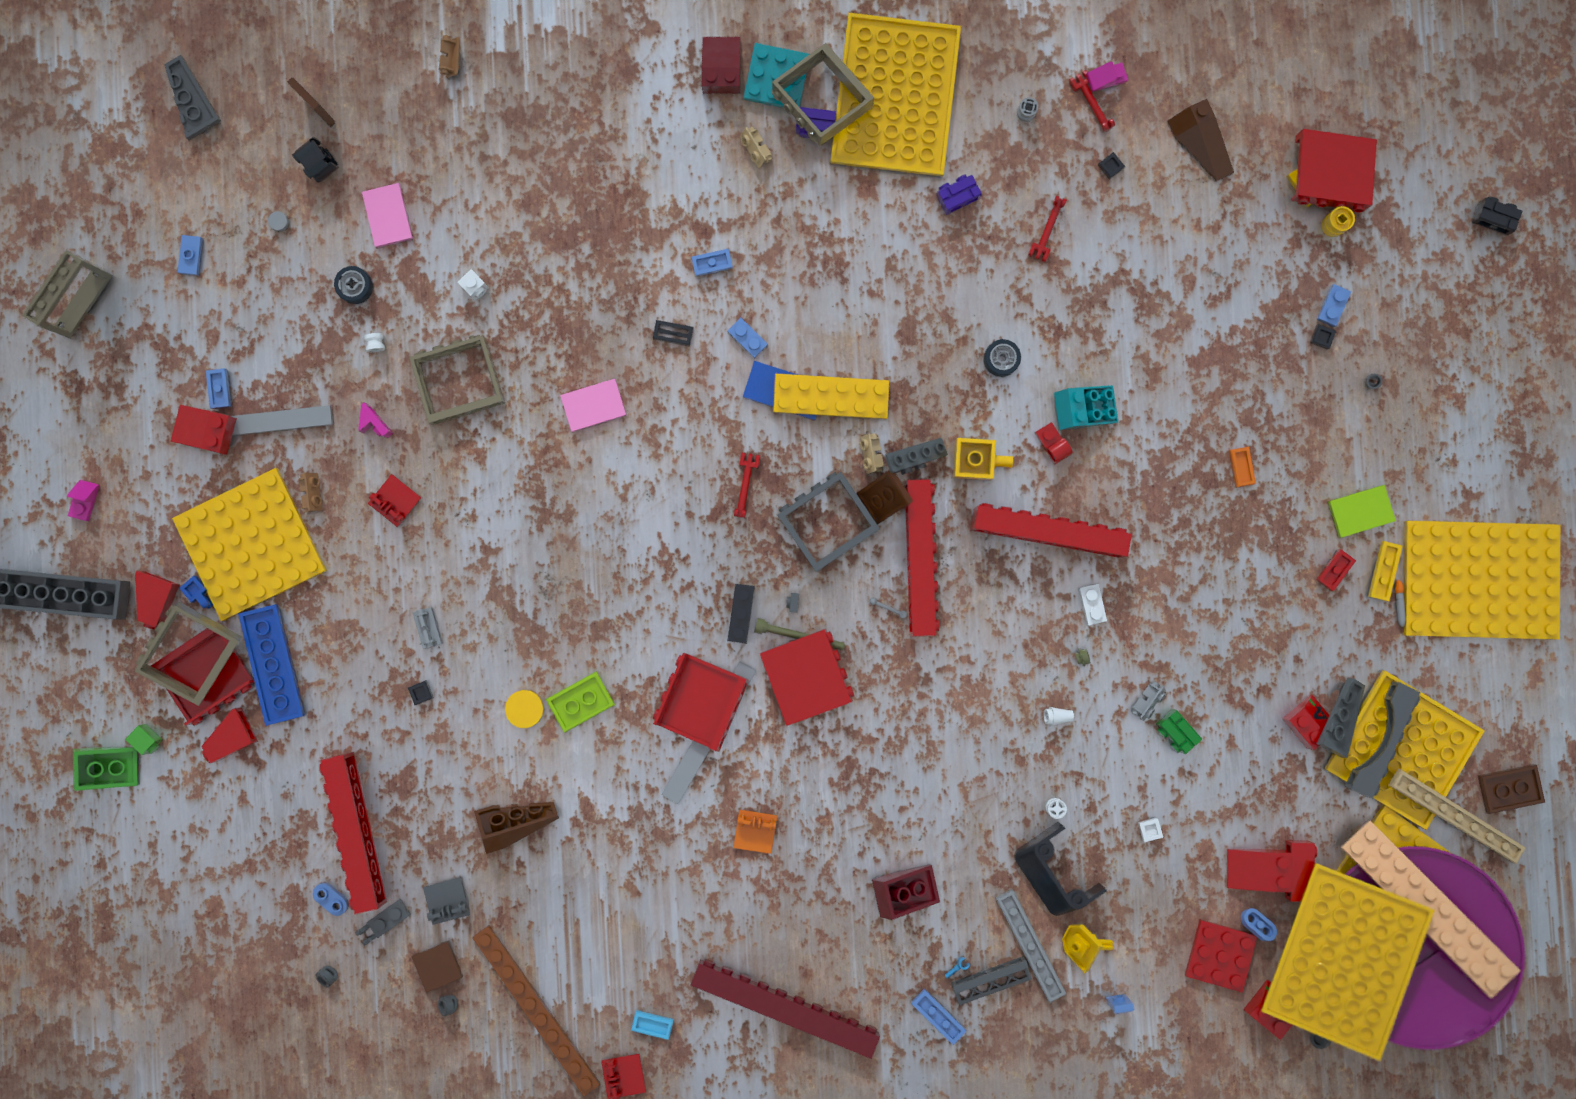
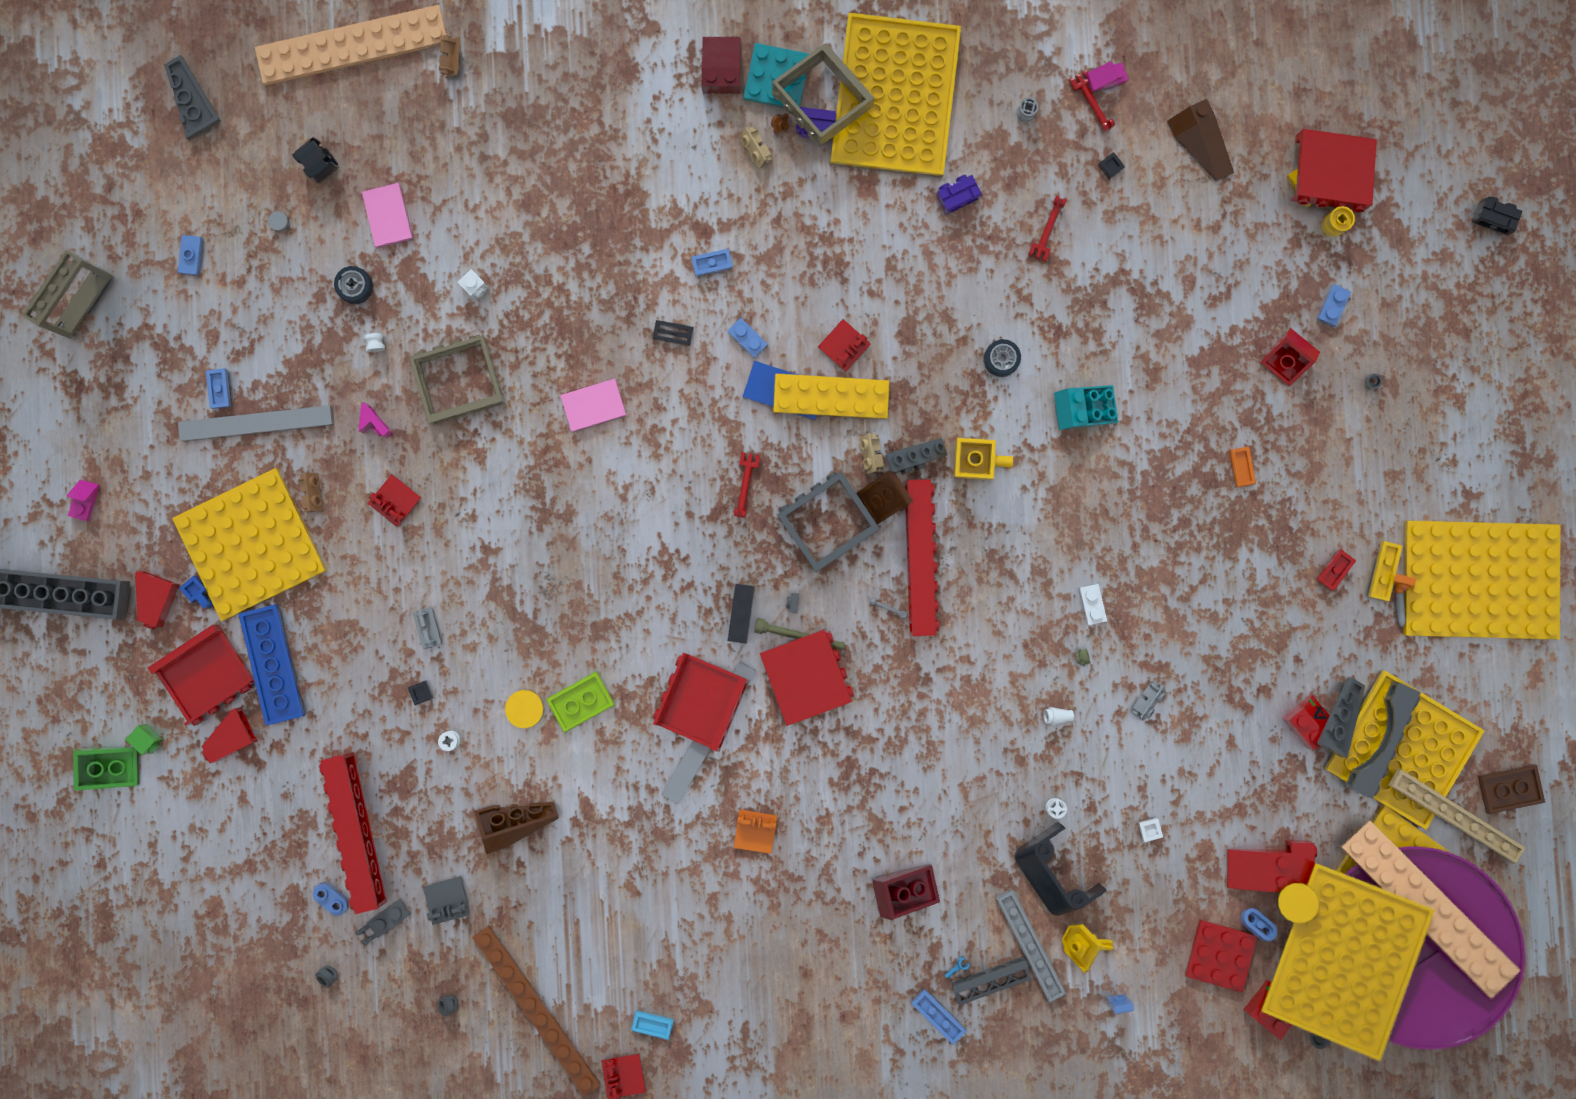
dark tan window [135,602,242,706] -> none
red slope [170,405,237,455] -> none
reddish brown tile [287,77,335,127] -> none
reddish brown tile [412,941,463,993] -> none
dark red brick [690,959,880,1059] -> none
red brick [970,503,1132,558] -> none
red plate [1035,422,1073,465] -> none
green brick [1156,709,1202,754] -> none
black tile [1310,324,1336,350] -> none
lime tile [1328,485,1396,538] -> none
none -> light nougat plate [255,5,447,86]
none -> white wheel [438,731,460,751]
none -> dark orange plate [771,113,789,134]
none -> red hinge [818,319,871,372]
none -> red slope [1260,328,1320,387]
none -> yellow tile [1278,883,1320,923]
none -> orange plate [1394,574,1416,591]

